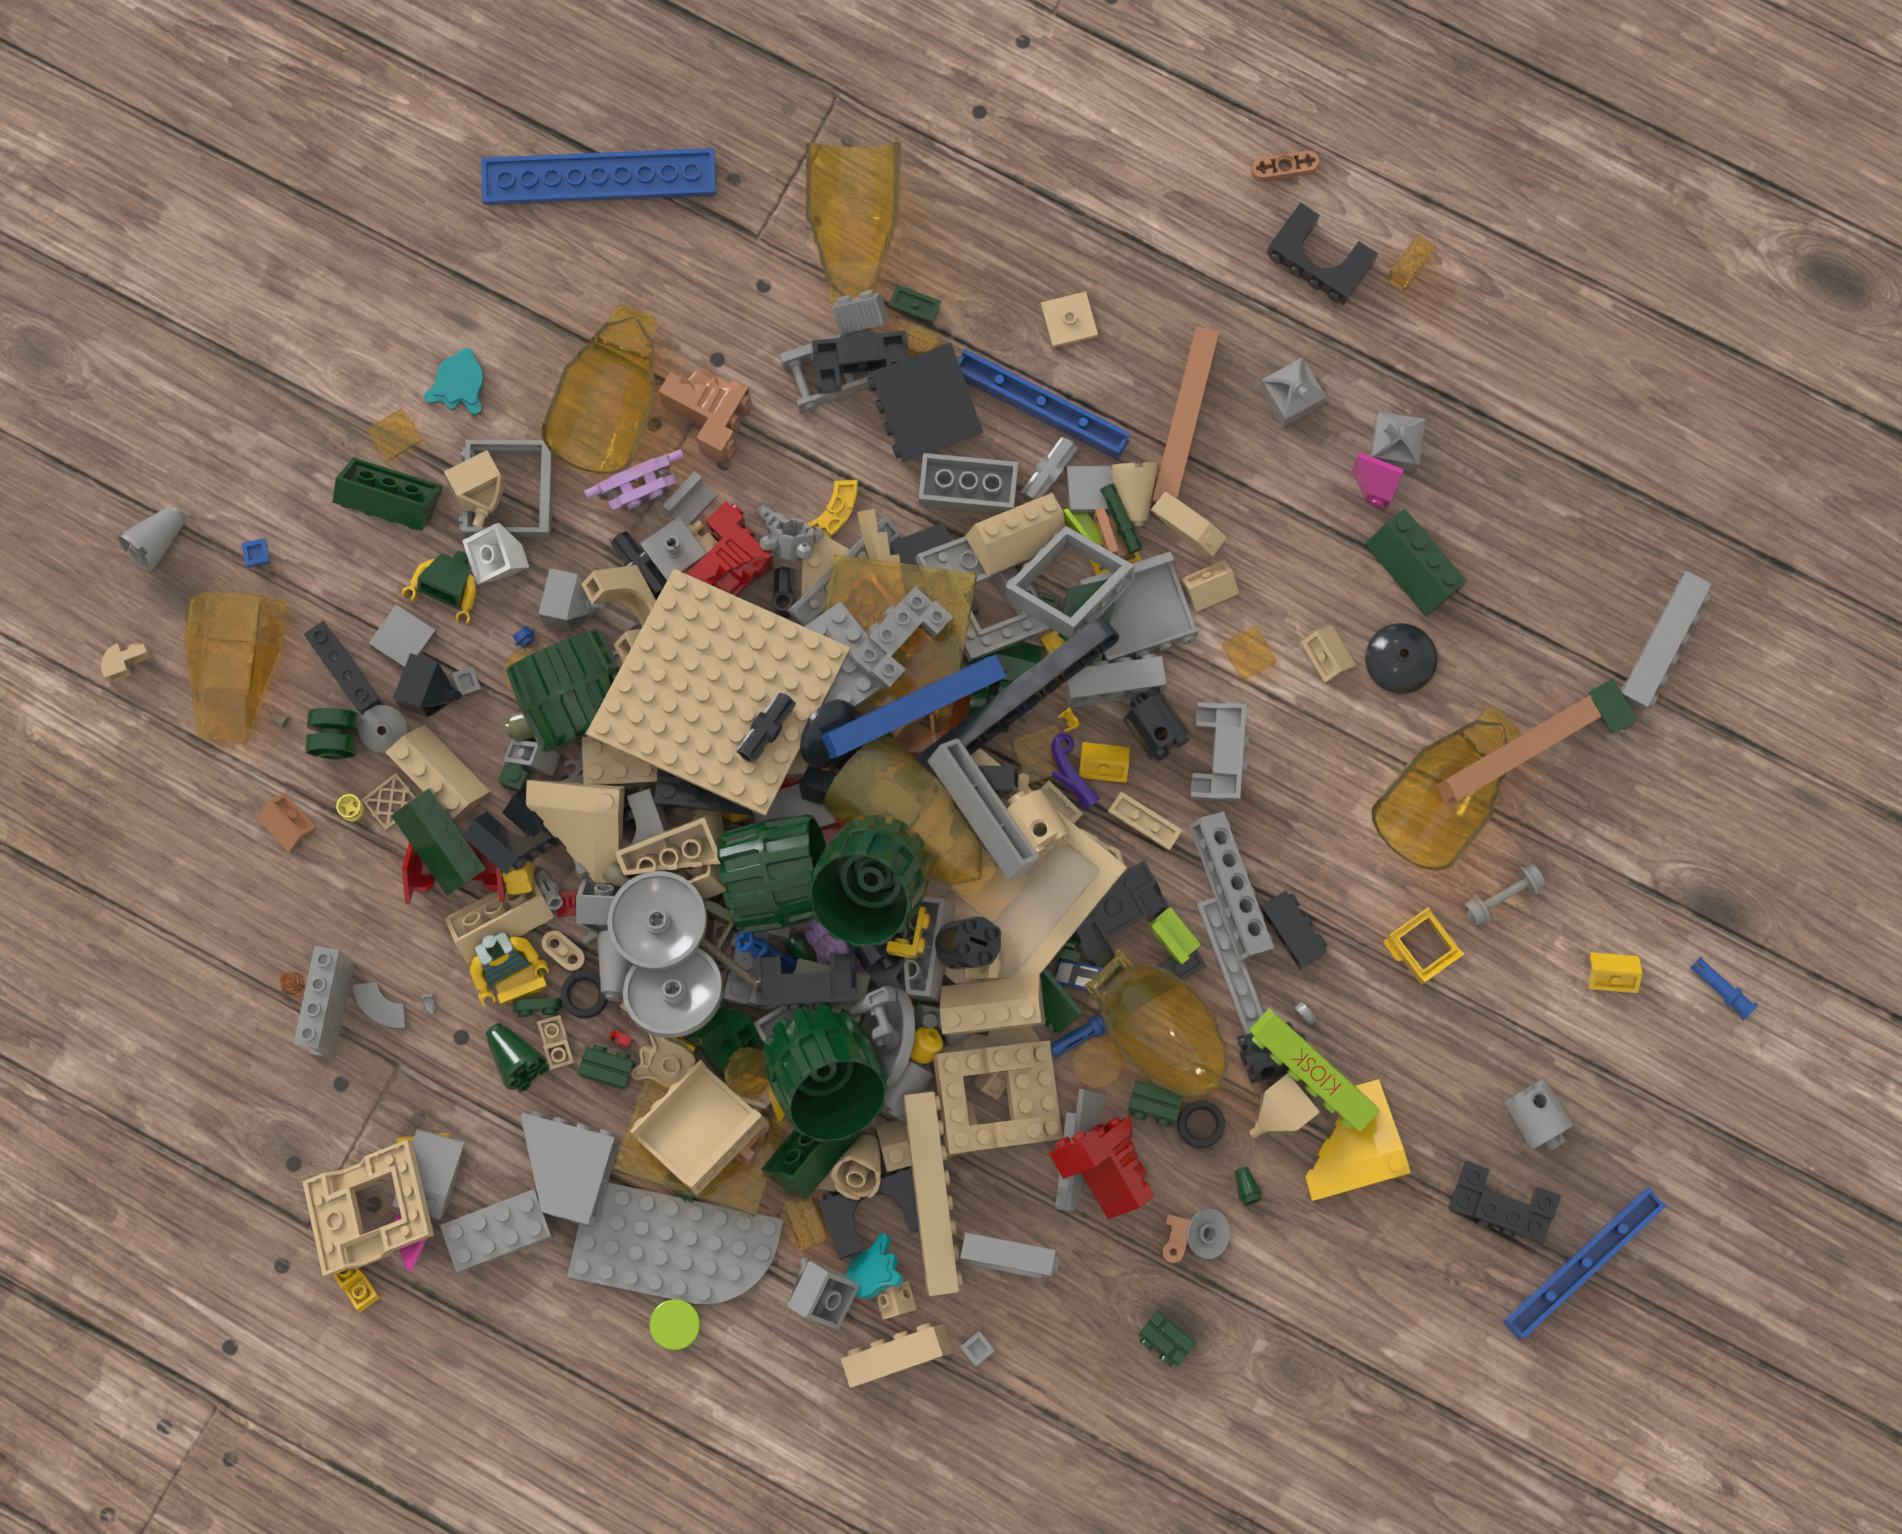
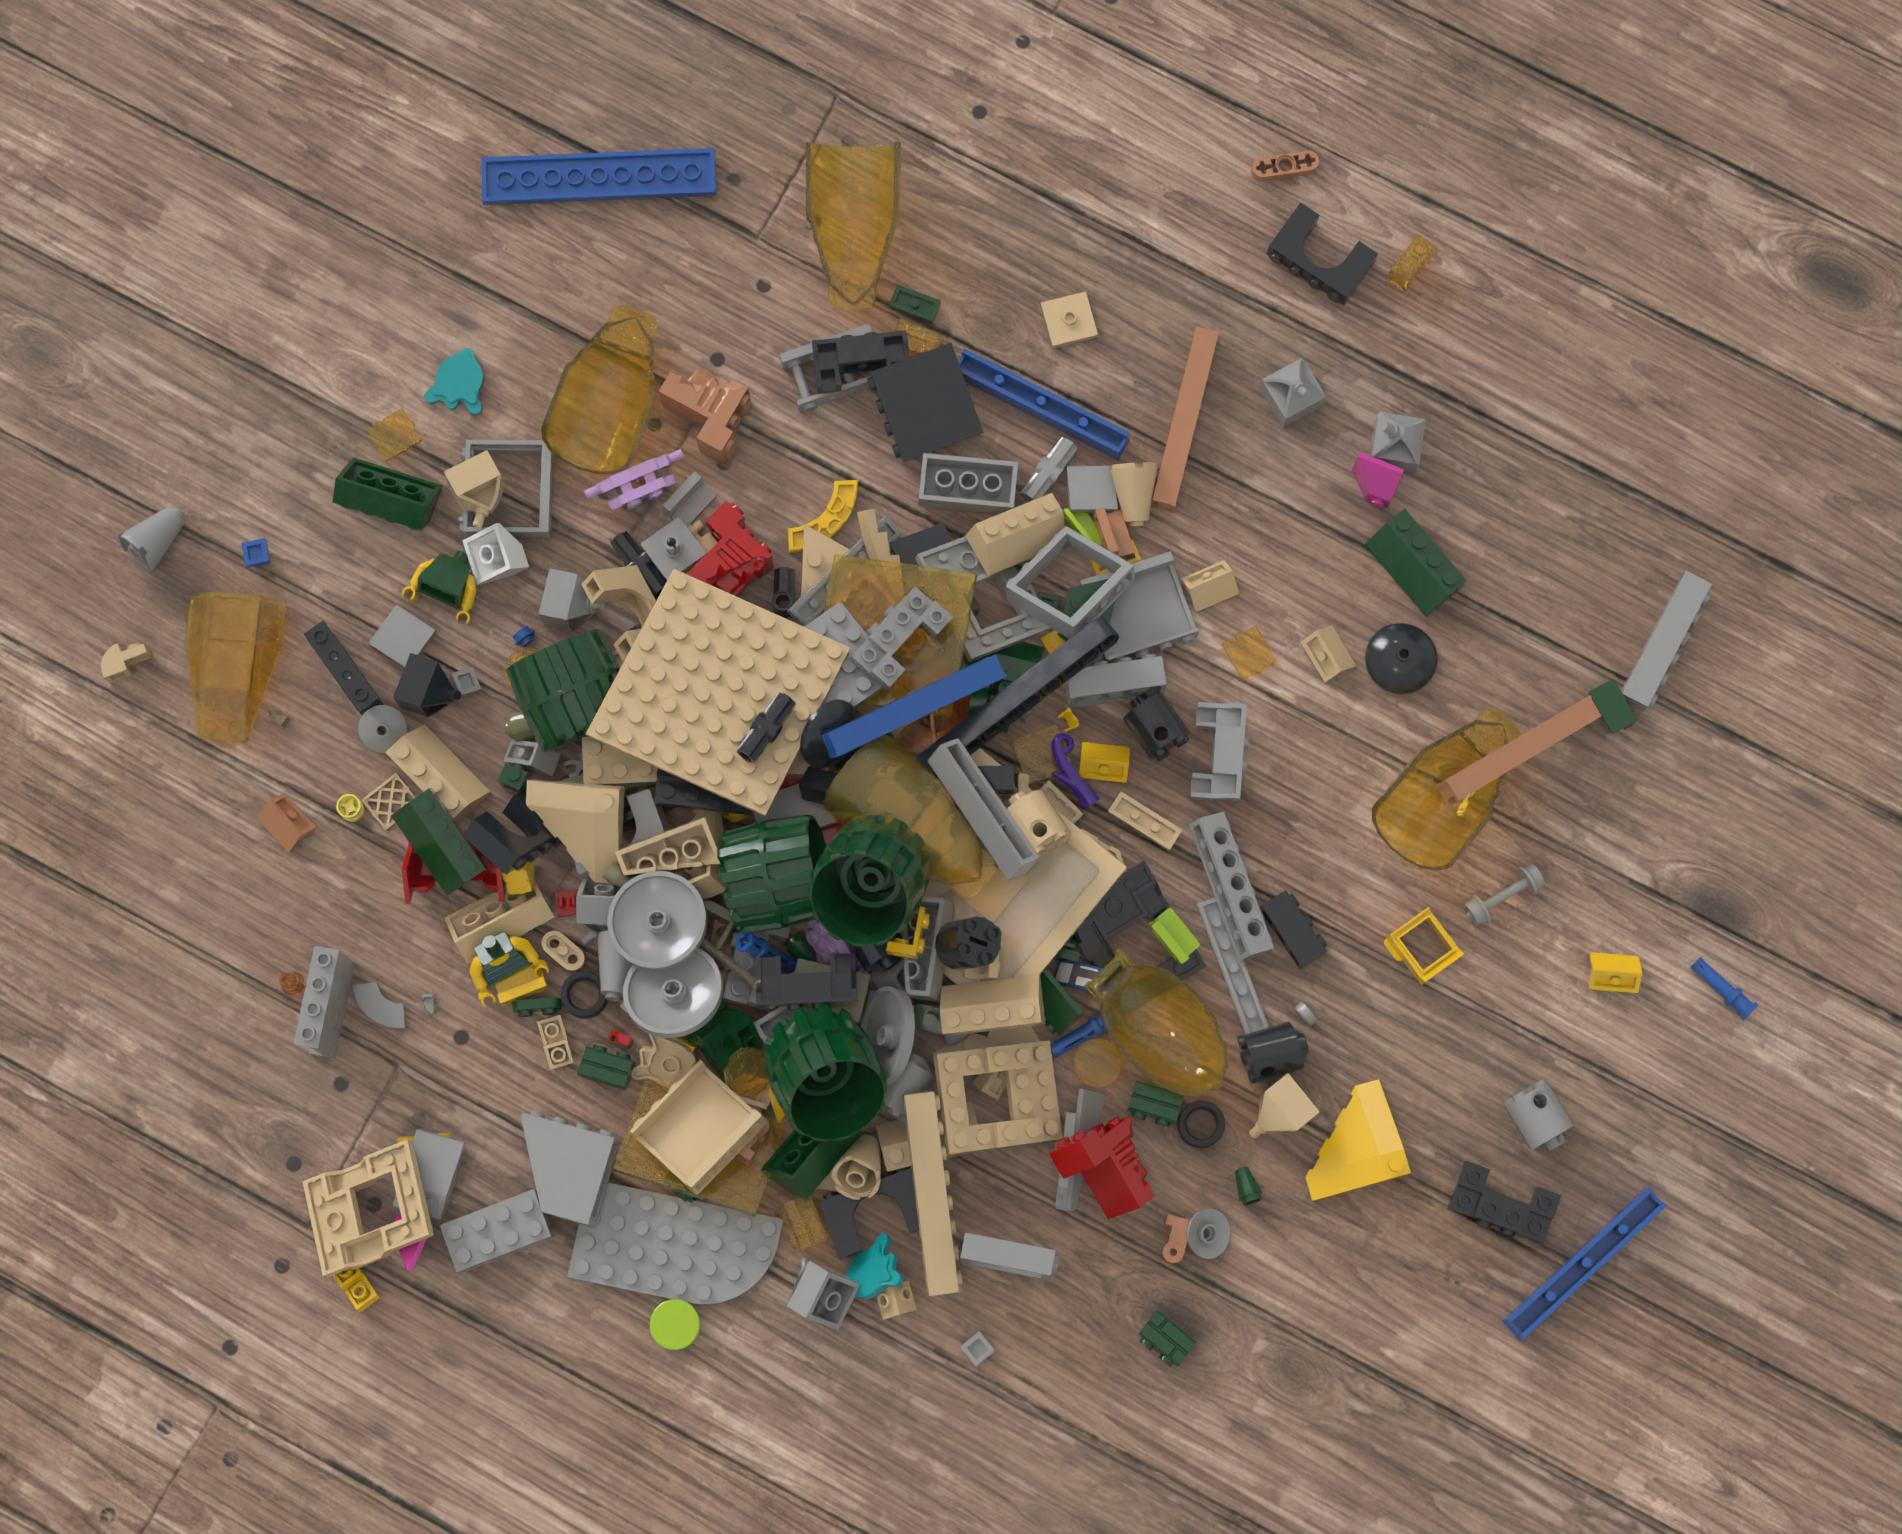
dark green wheel [305,708,359,760] -> none
dark green cone [486,1023,549,1092] -> none
light grey pin [535,870,563,910] -> none
light grey piece [757,504,824,560] -> none
light grey brick [832,290,888,335] -> none
tan wedge [841,1323,954,1388] -> none
light grey piece [848,986,896,1040] -> none
yellow head [910,1027,943,1064] -> none
dark green pin [1100,483,1143,554] -> none
tan slope [1151,492,1227,556] -> none
lime brick [1249,1008,1380,1132] -> none

